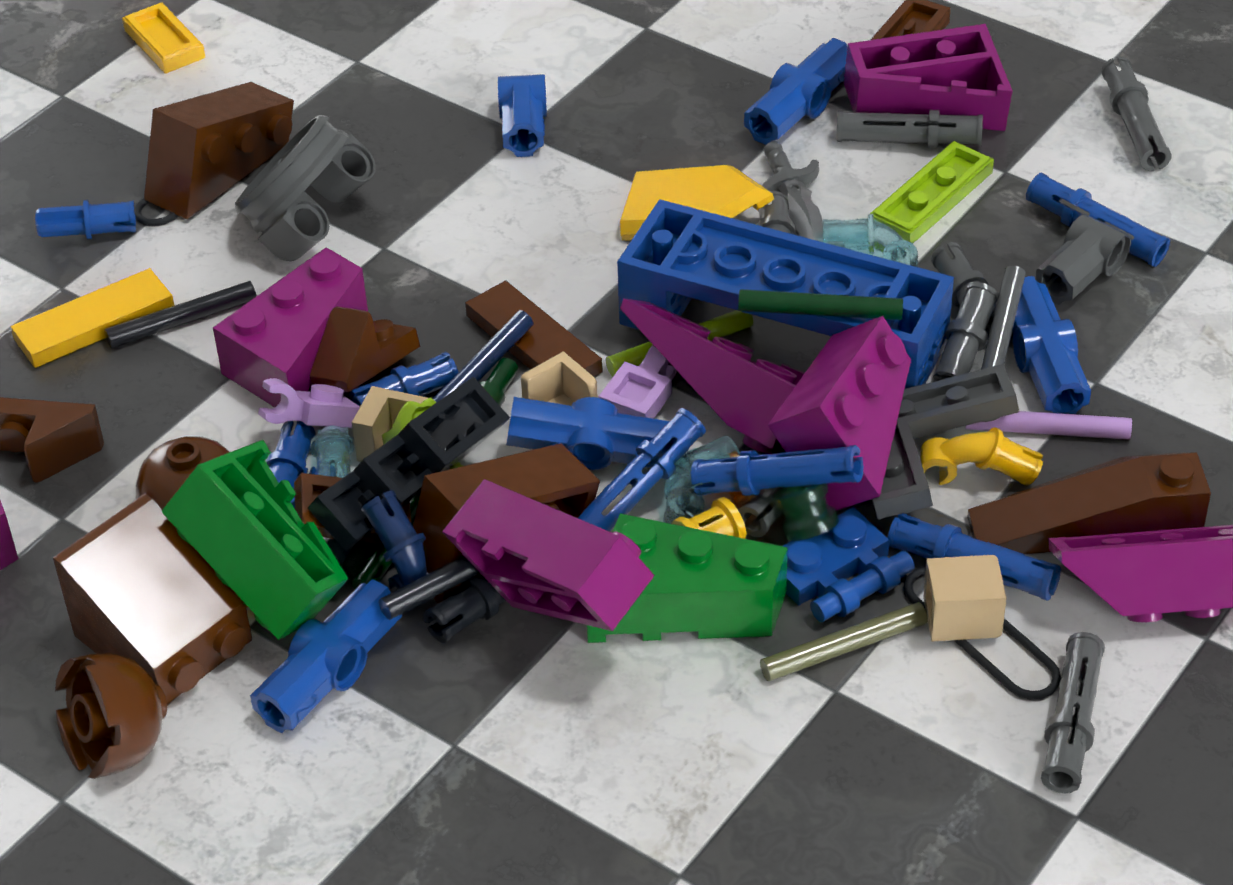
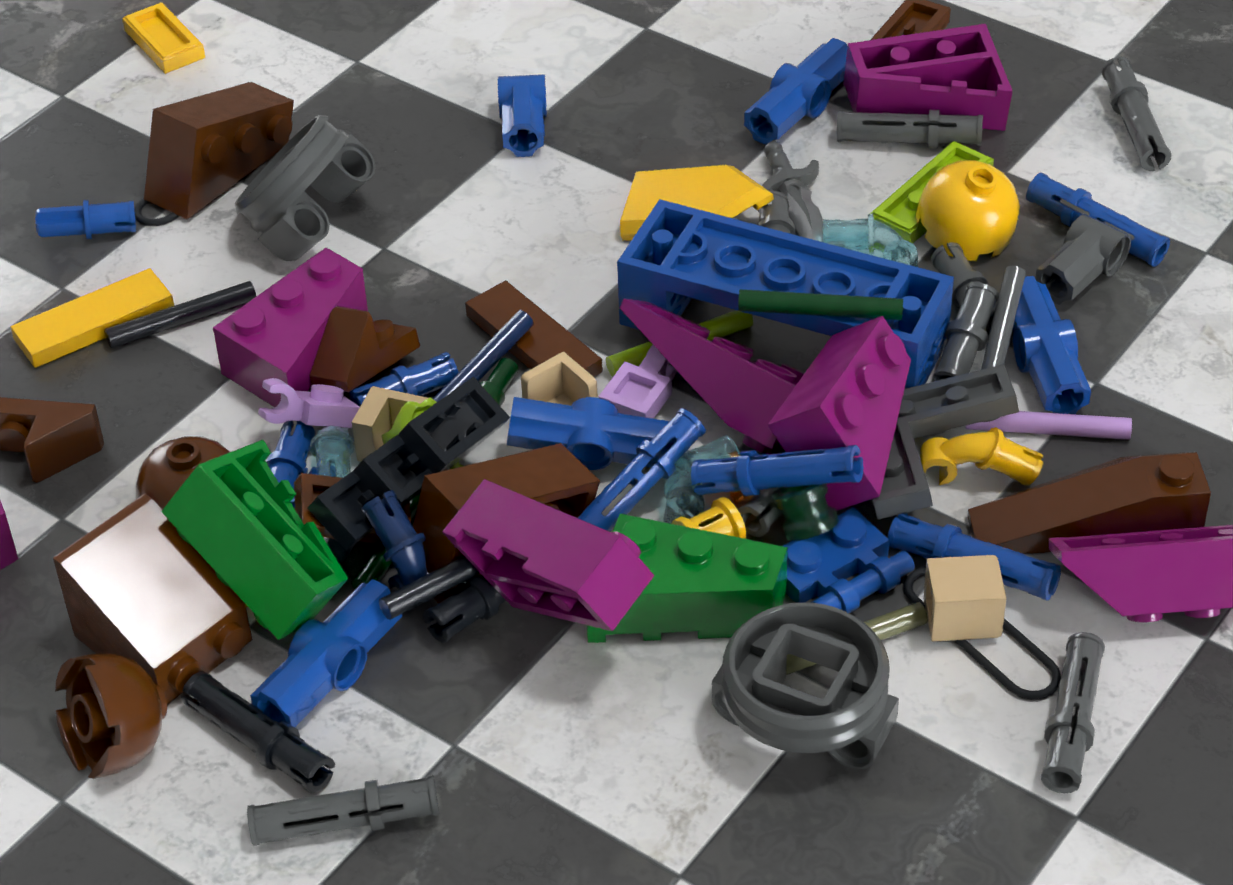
none -> black pin [181,671,335,793]
none -> dark grey pin [247,775,440,846]
none -> dark grey piece [712,602,899,769]
none -> yellow cylinder [915,160,1020,261]

